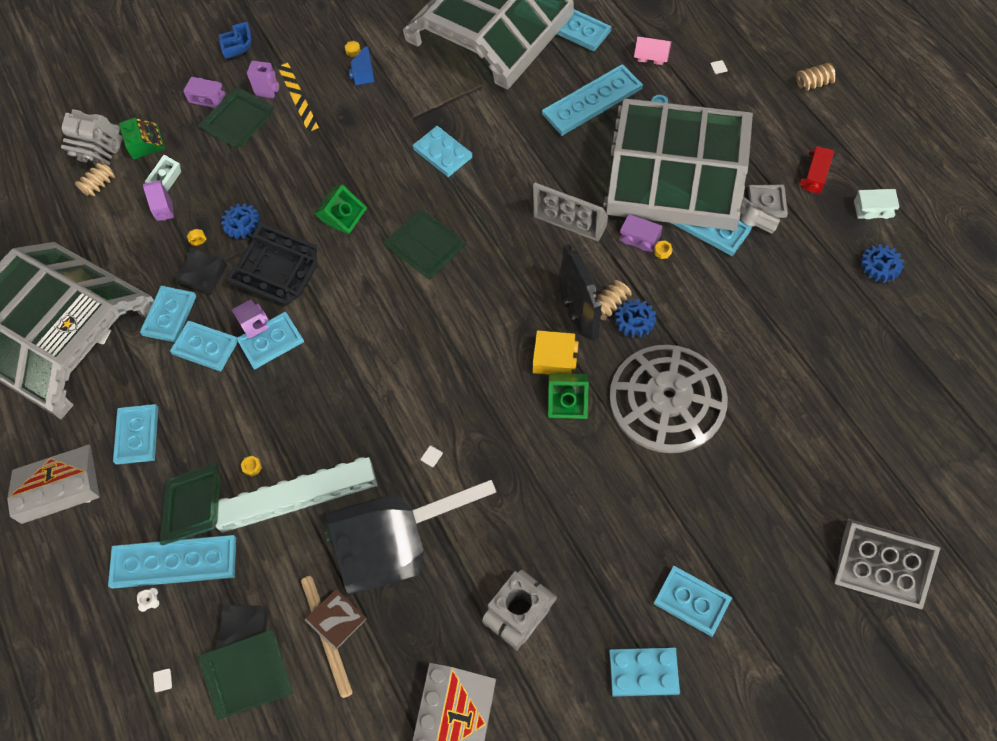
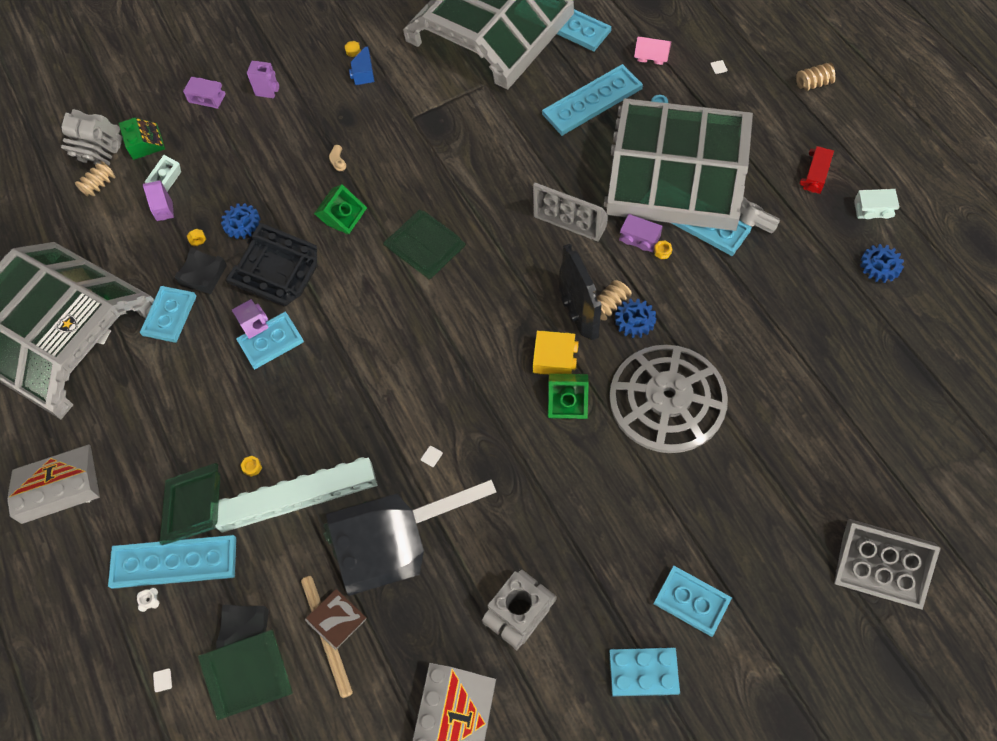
medium azure plate [113,404,158,464] -> none
medium azure plate [170,321,238,372] -> none
clear green piece [198,87,275,148] -> none
blue brick [219,22,252,59] -> none
sticker [277,63,319,132] -> none
medium azure plate [413,126,472,177] -> none
light grey tile [748,185,788,218] -> none
none -> tan arm [329,145,346,171]

